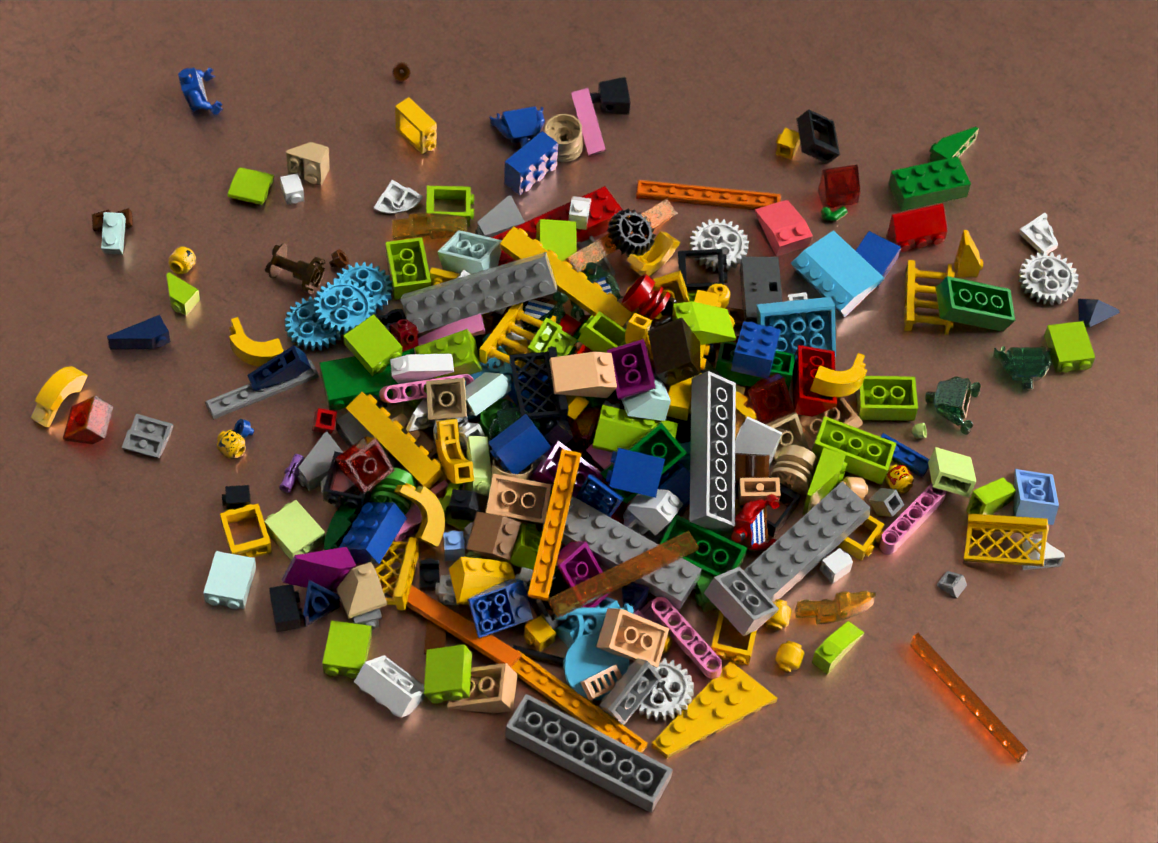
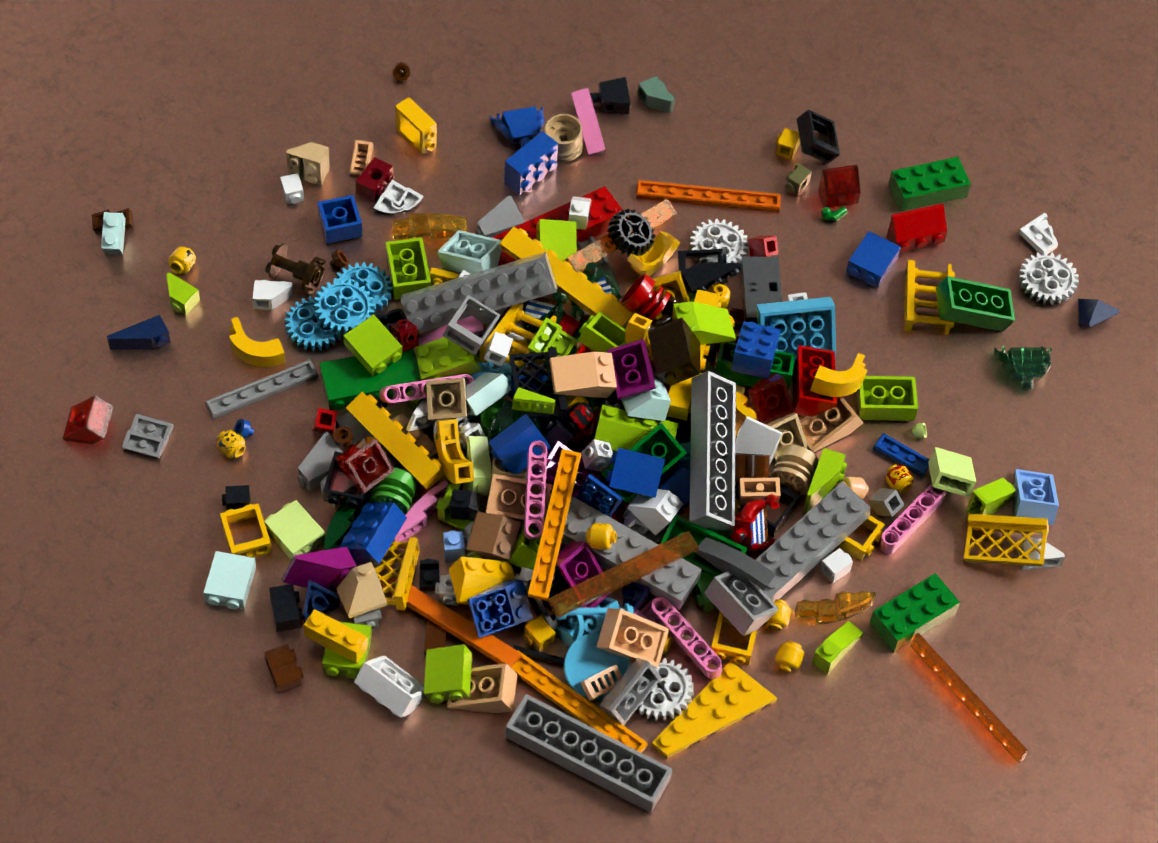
yellow arch [31,366,88,427] -> none
blue torso [178,68,223,115] -> none
lime slope [227,167,274,205] -> none
dark blue slope [247,345,311,391] -> none
medium lavender pin [279,454,305,493] -> none
white slope [390,354,454,384] -> none
yellow arch [394,483,445,547] -> none
lime window [426,186,474,227] -> none
coral slope [754,199,813,257] -> none
medium azure slope [791,230,885,317] -> none
lime slope [811,416,897,485] -> none
clear green torso [925,376,981,435] -> none
green slope [929,126,979,162] -> none
light grey slope [937,571,967,598] -> none
yellow slope [954,230,983,277] -> none
lime brick [1044,321,1095,372] -> none
none -> white slope [252,280,293,310]
none -> reddish brown brick [264,644,304,693]
none -> yellow brick [304,609,368,664]
none -> blue brick [317,195,363,244]
none -> reddish brown tile [333,426,353,447]
none -> light nougat slope [349,140,374,176]
none -> dark red brick [355,157,394,201]
none -> light grey window [442,295,500,355]
none -> white brick [484,332,513,366]
none -> lime slope [512,387,555,414]
none -> bright pink beam [524,441,547,541]
none -> black head [566,402,594,430]
none -> white brick [581,439,612,472]
none -> yellow head [586,523,617,550]
none -> sand green slope [637,76,675,113]
none -> black slope [682,263,742,294]
none -> dark grey slope [695,538,777,590]
none -> red brick [748,236,779,257]
none -> olive brick [785,163,812,196]
none -> green brick [870,573,960,652]

